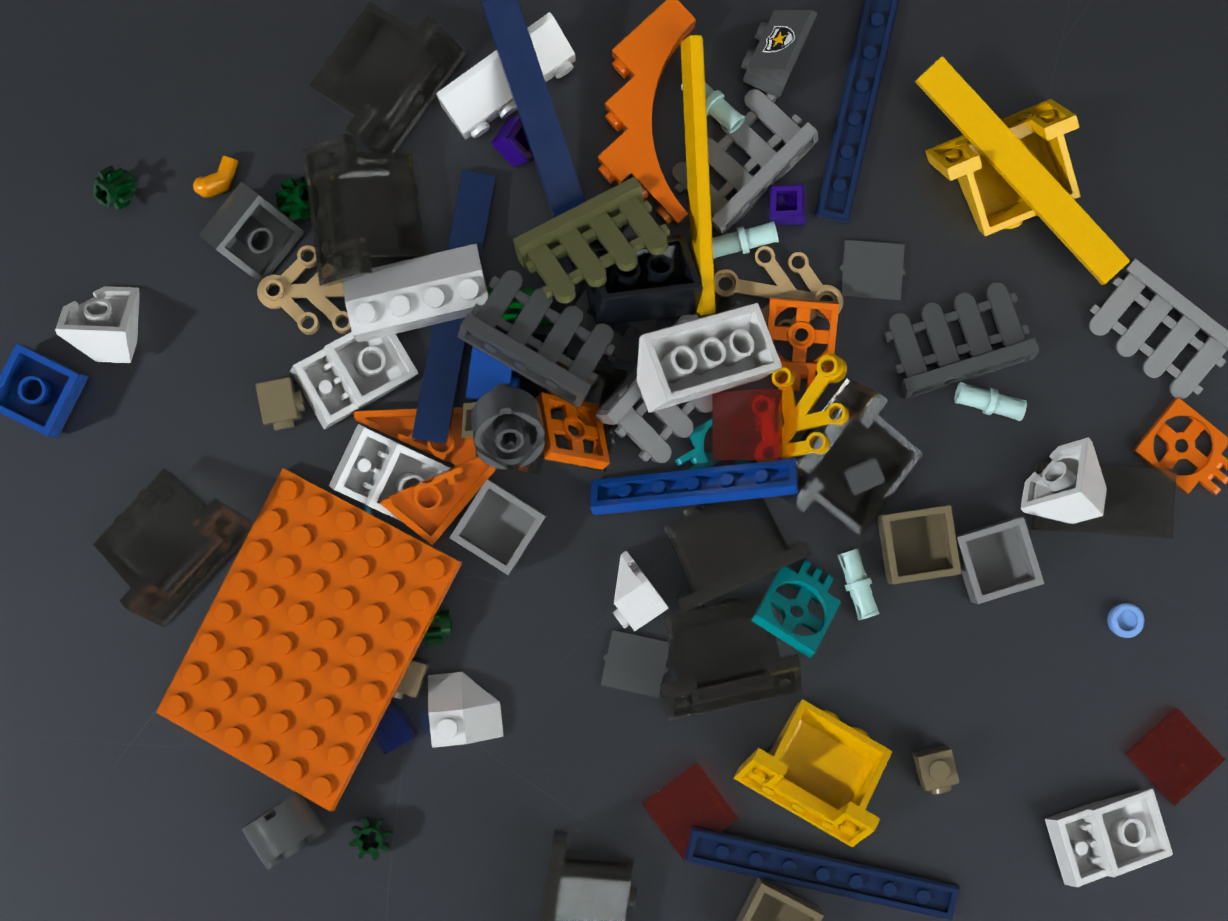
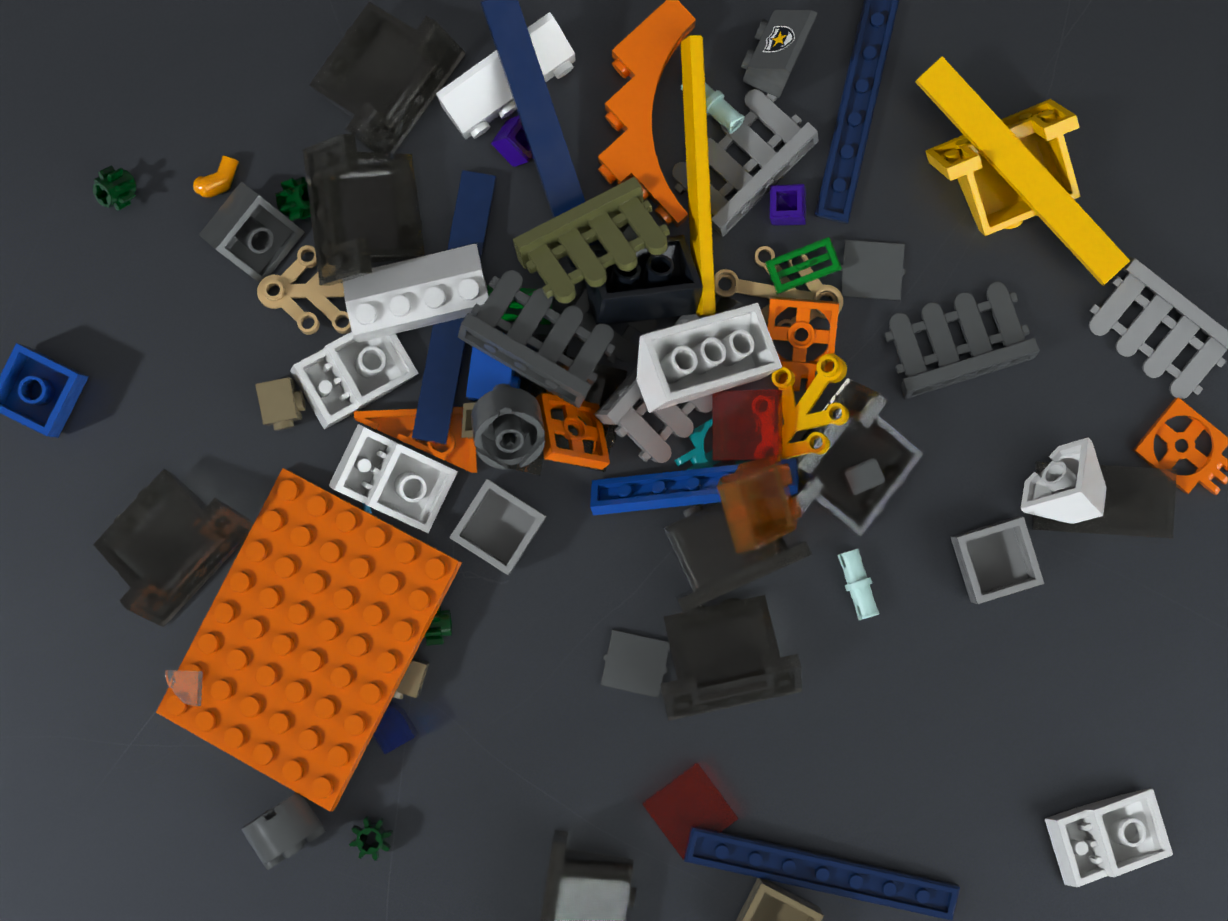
white slope [55,286,140,363] -> none
orange wing [380,456,497,546] -> none
white slope [428,671,504,748] -> none
white slope [612,550,669,631] -> none
light aqua pin [712,221,779,259] -> none
yellow windscreen [733,699,893,847] -> none
teal piece [751,559,841,658] -> none
dark tan piece [877,505,962,585] -> none
dark tan brick [912,744,960,795] -> none
light aqua pin [954,382,1027,421] -> none
light blue tile [1107,603,1145,638] -> none
clear red tile [1125,708,1225,806] -> none
none -> clear tile [165,670,203,706]
none -> clear orange piece [717,454,802,553]
none -> green tile [765,237,842,295]

